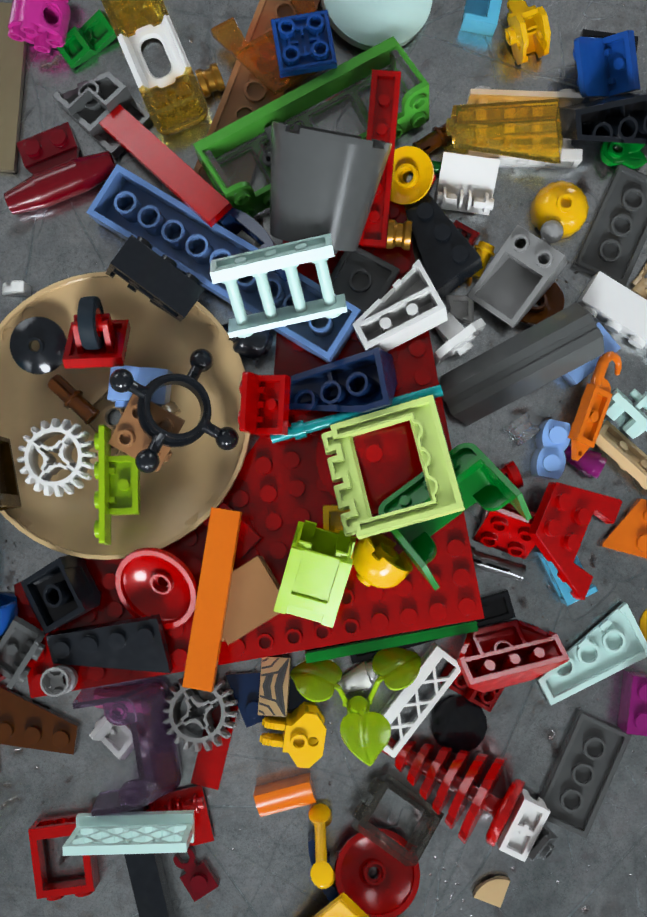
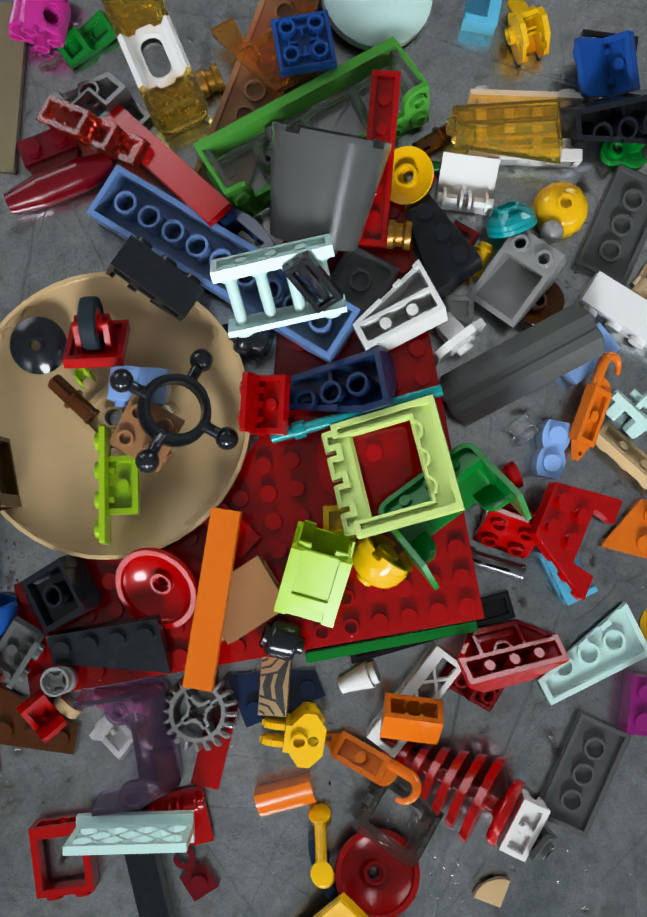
white tile [2,280,31,296] -> none
white gear [16,418,98,497] -> none
lime plant [290,647,421,766] -> none
black dish [430,695,487,753] -> none
magenta cone [565,444,607,479] -> none
none -> red bracket [16,689,68,742]
none -> clear red slope [36,94,151,169]
none -> tan tile [53,693,83,719]
none -> lime hand [73,368,96,389]
none -> black head [260,618,306,661]
none -> black tile [282,250,343,313]
none -> orange plate [325,730,421,805]
none -> orange brick [380,692,444,745]
none -> teal piece [486,200,538,238]

